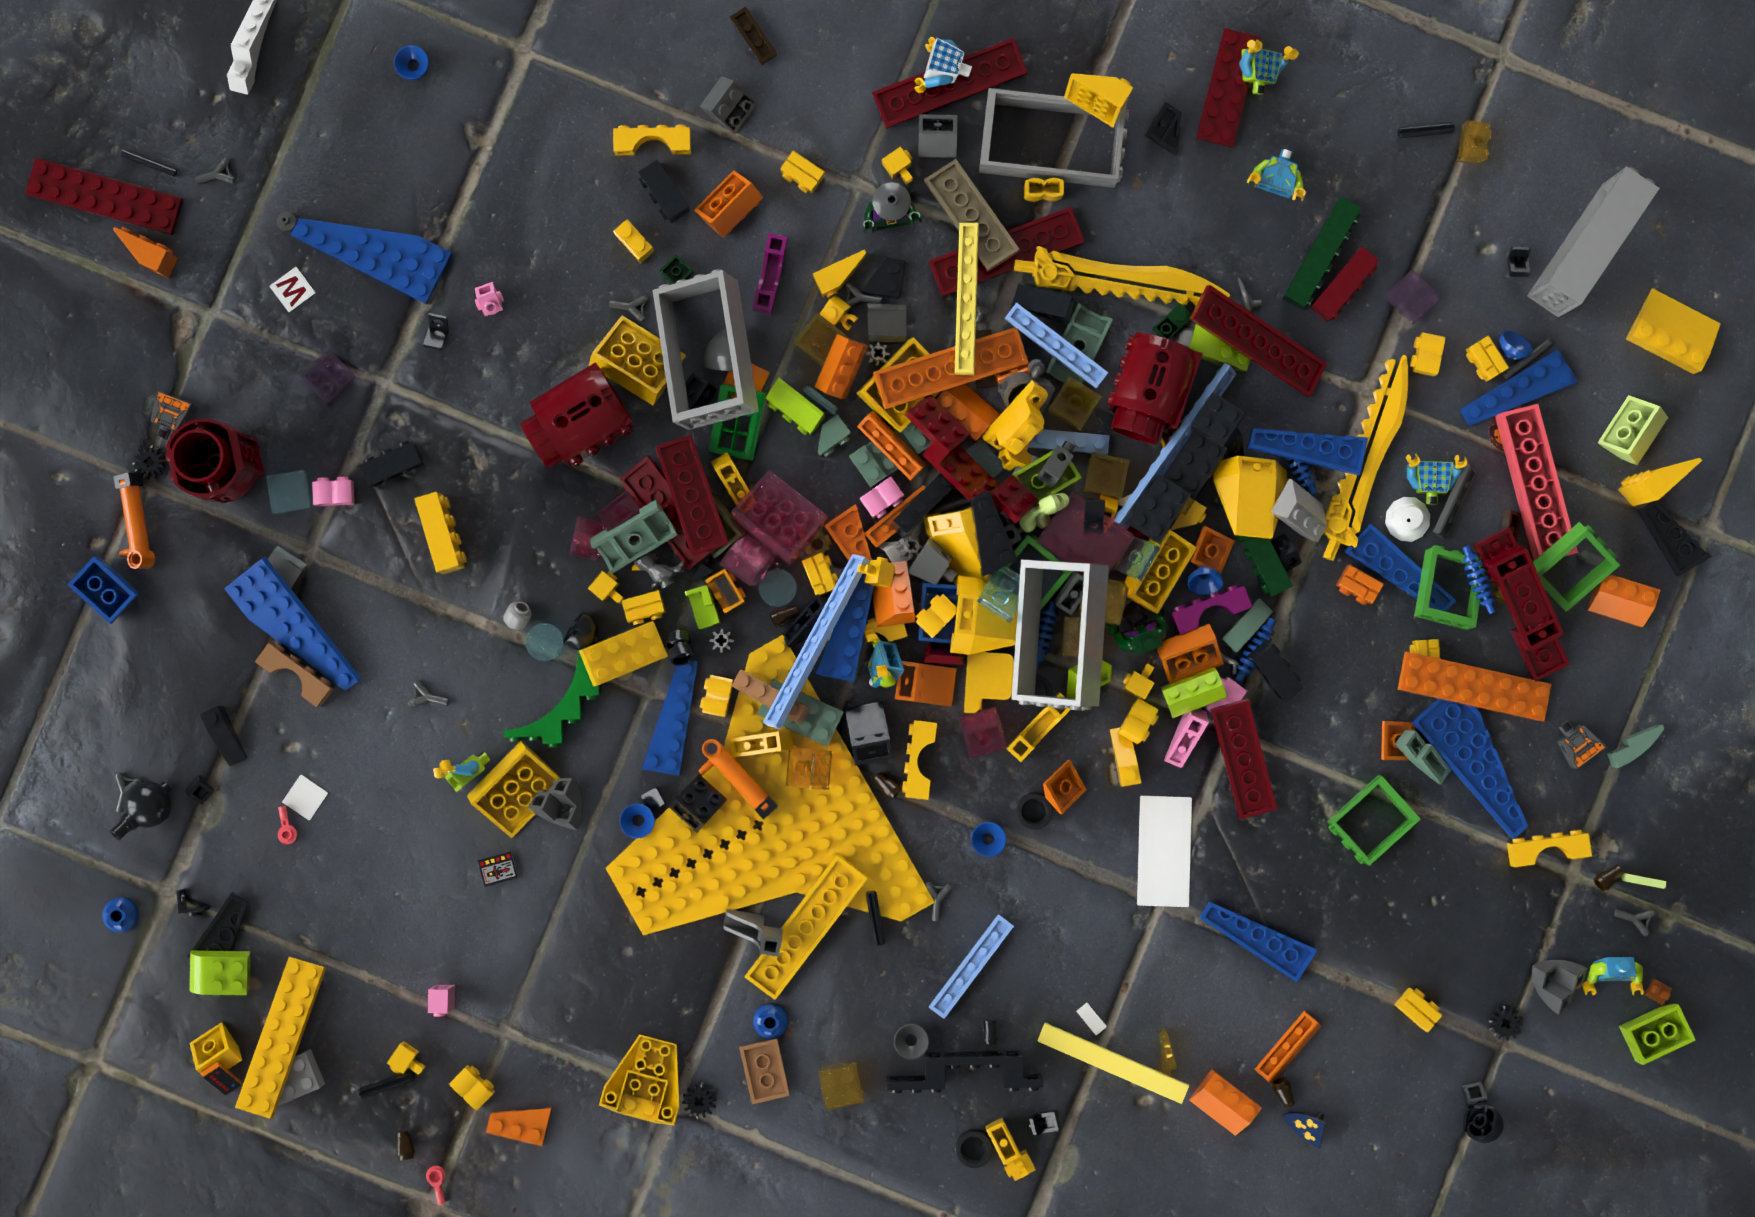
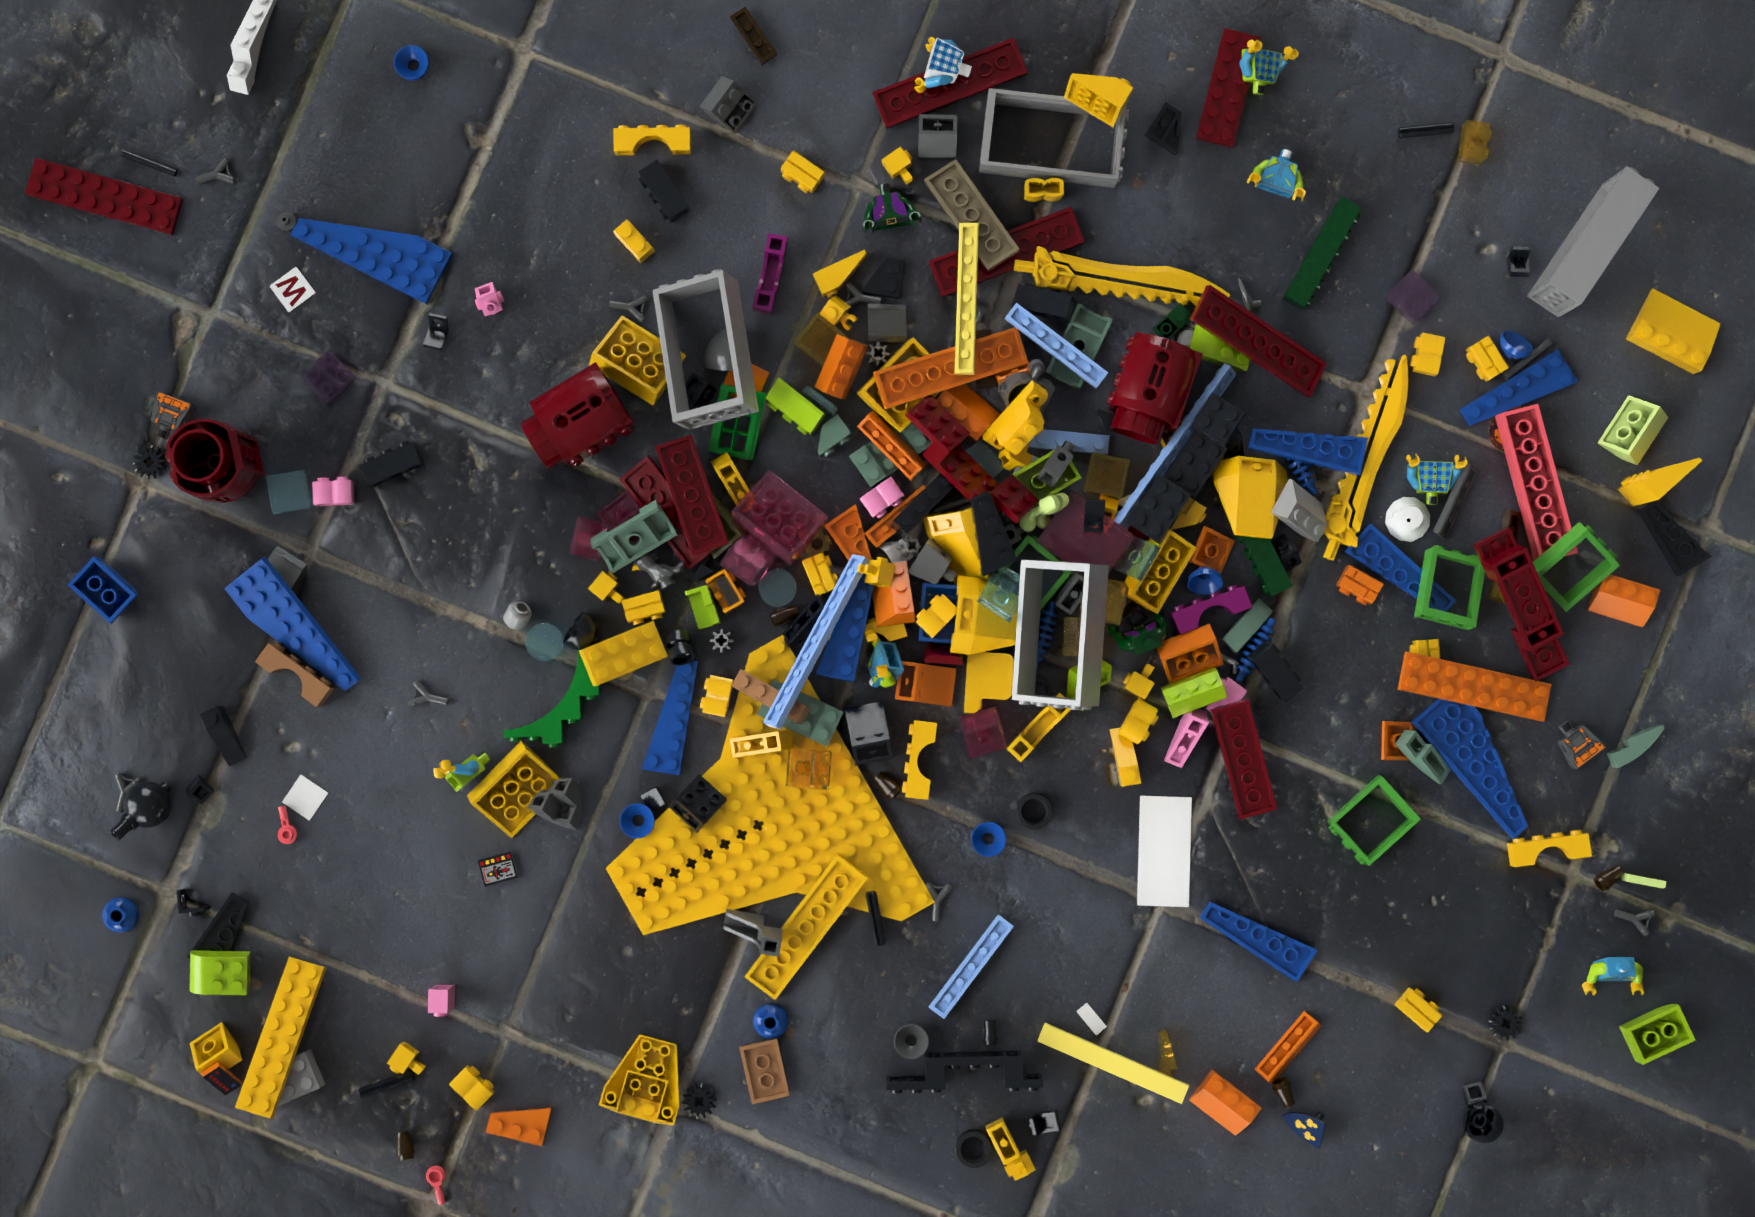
orange slope [113,227,178,278] -> none
orange piece [114,472,155,569] -> none
yellow brick [414,492,467,574] -> none
dark green piece [659,254,694,284] -> none
orange slope [694,170,764,238] -> none
orange piece [699,739,778,820] -> none
clear yellow brick [818,1061,864,1110] -> none
dark grey dish [873,182,911,221] -> none
orange slope [1043,760,1087,814] -> none
clear yellow slope [1047,376,1102,432] -> none
dark red brick [1310,246,1379,322] -> none
blue piece [1462,545,1496,614] -> none
dark grey brick [1532,960,1588,1015] -> none
dark orange tile [1644,978,1672,1005] -> none

